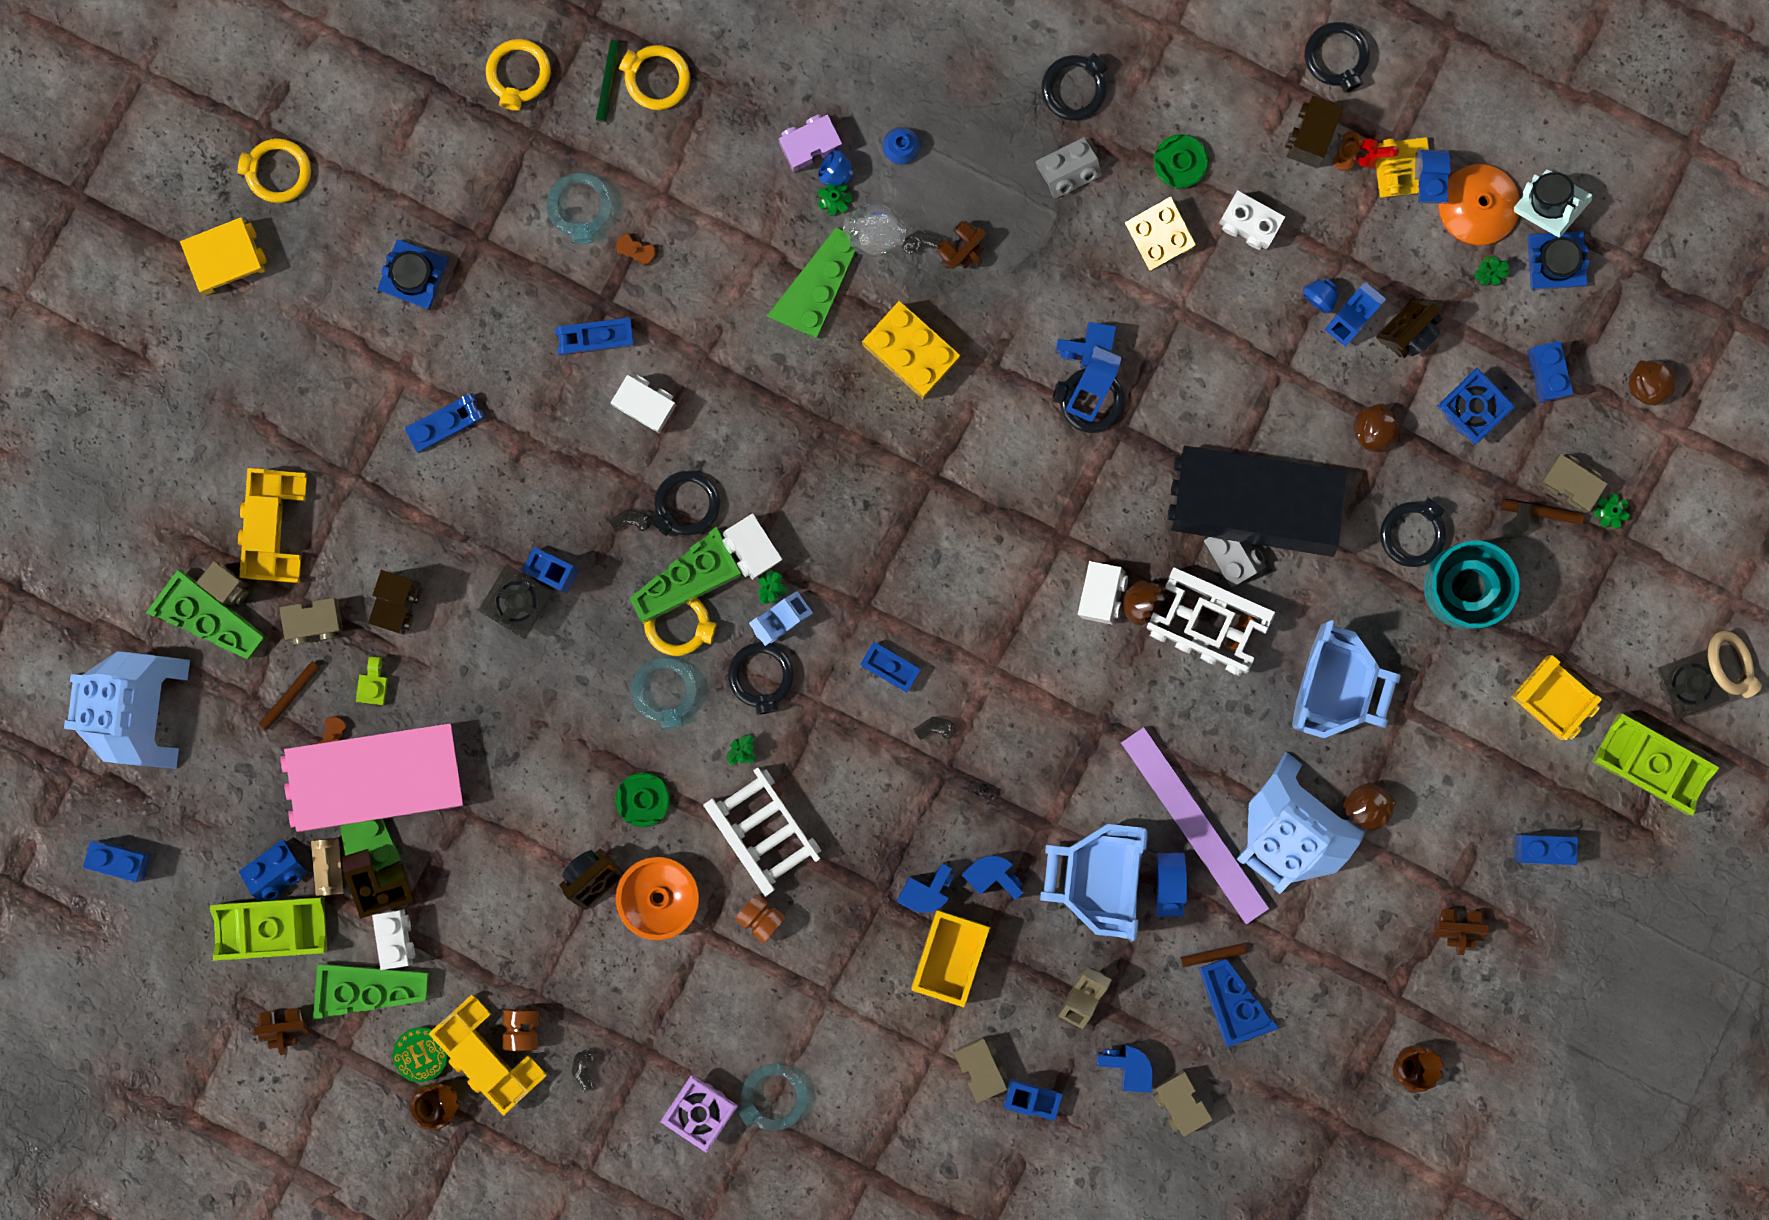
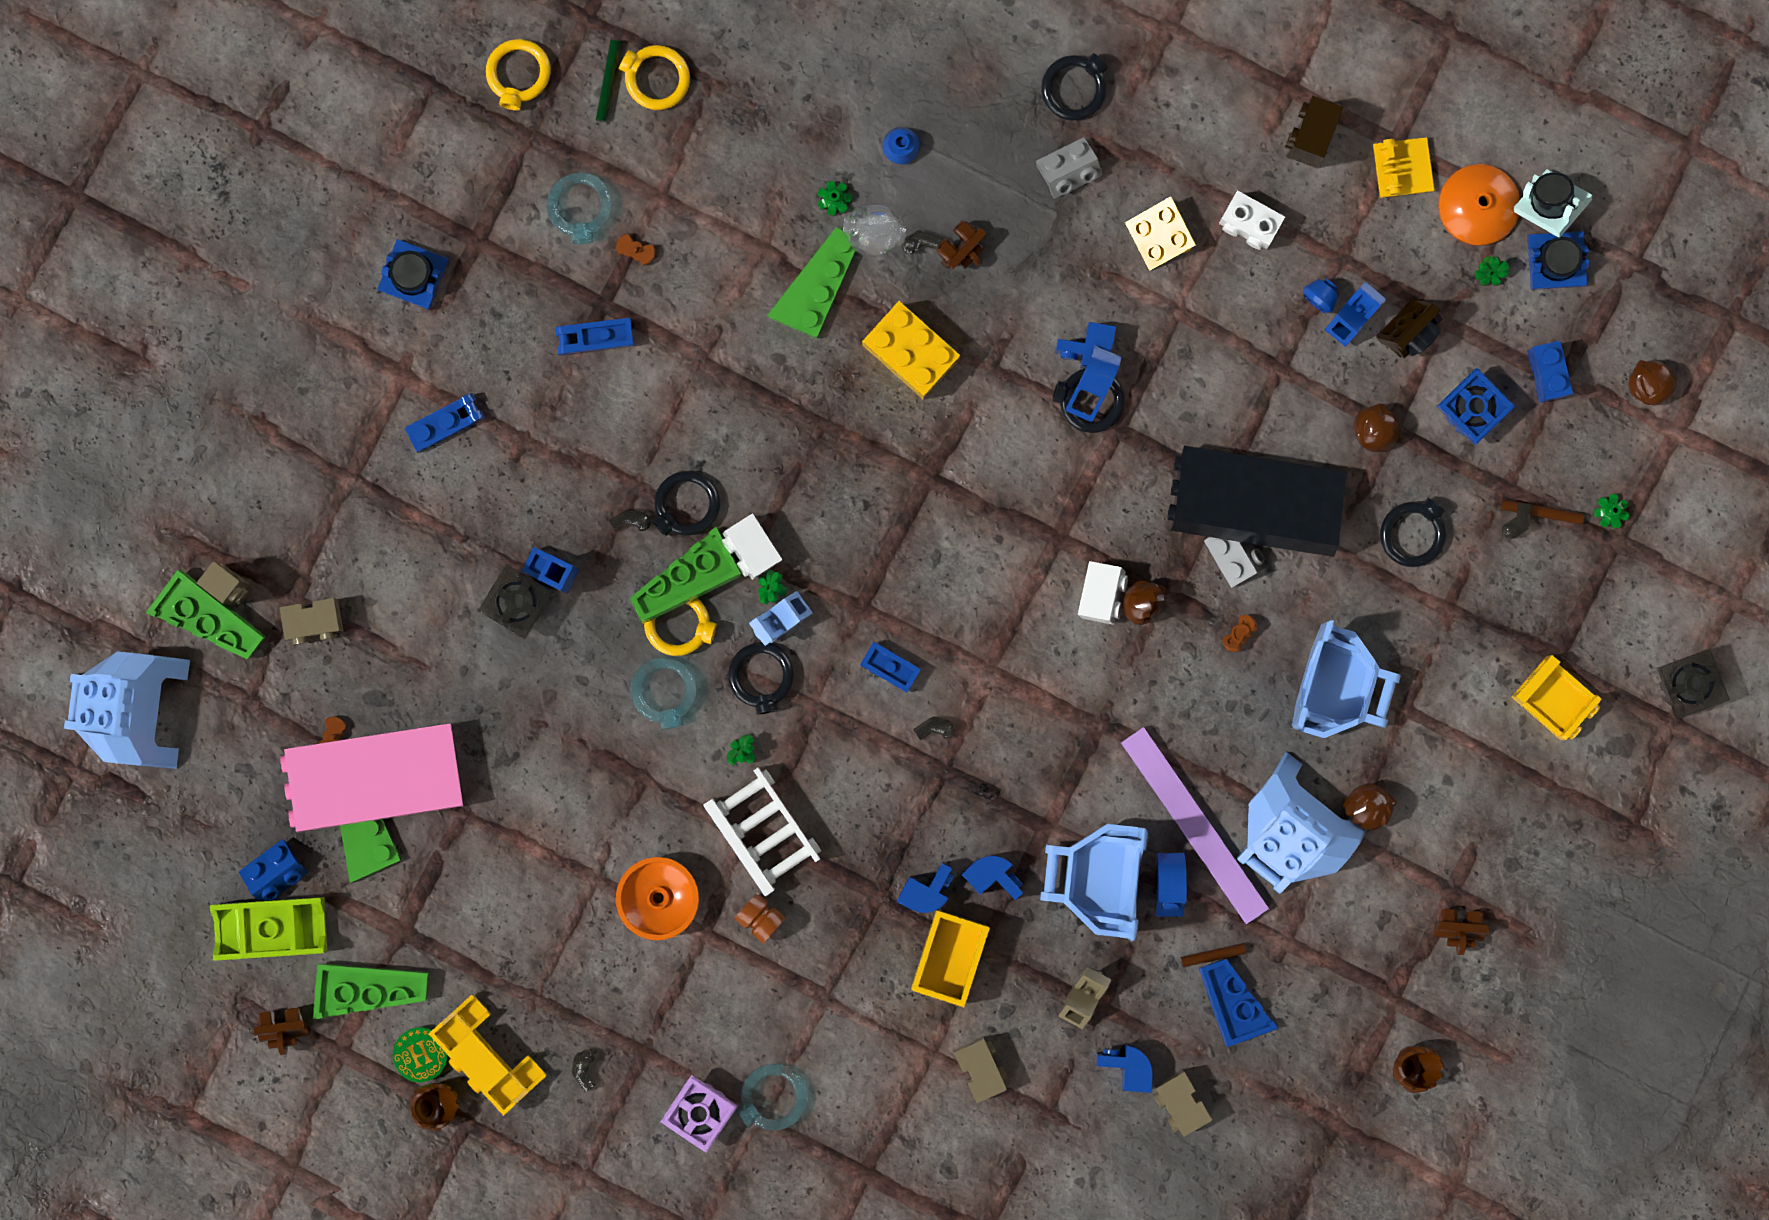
blue brick [83,840,151,882] -> none
yellow panel [180,217,267,296] -> none
yellow piece [238,138,311,203] -> none
yellow bracket [238,468,307,583] -> none
reddish brown bar [259,661,321,730] -> none
tan hinge [311,838,344,896] -> none
dark brown brick [342,849,414,919] -> none
lime plate [356,656,388,705] -> none
dark brown brick [368,570,422,634] -> none
white brick [372,909,415,970] -> none
dark orange wheel [503,1009,539,1051] -> none
dark brown piece [559,848,625,910] -> none
white brick [611,374,676,434] -> none
green tile [615,772,671,827] -> none
lavender brick [778,114,842,173] -> none
blue cone [818,150,853,186] -> none
blue brick [1003,1079,1063,1121] -> none
white fence [1146,567,1275,676] -> none
green tile [1153,134,1208,189] -> none
black piece [1304,22,1370,93] -> none
dark orange piece [1332,131,1364,171] -> none
red bar [1356,139,1399,169] -> none
blue brick [1415,149,1450,204] -> none
teal piece [1424,541,1520,630] -> none
blue brick [1515,835,1578,865] -> none
dark tan brick [1538,454,1607,513] -> none
lime piece [1591,713,1719,816] -> none
tan piece [1708,631,1762,698] -> none

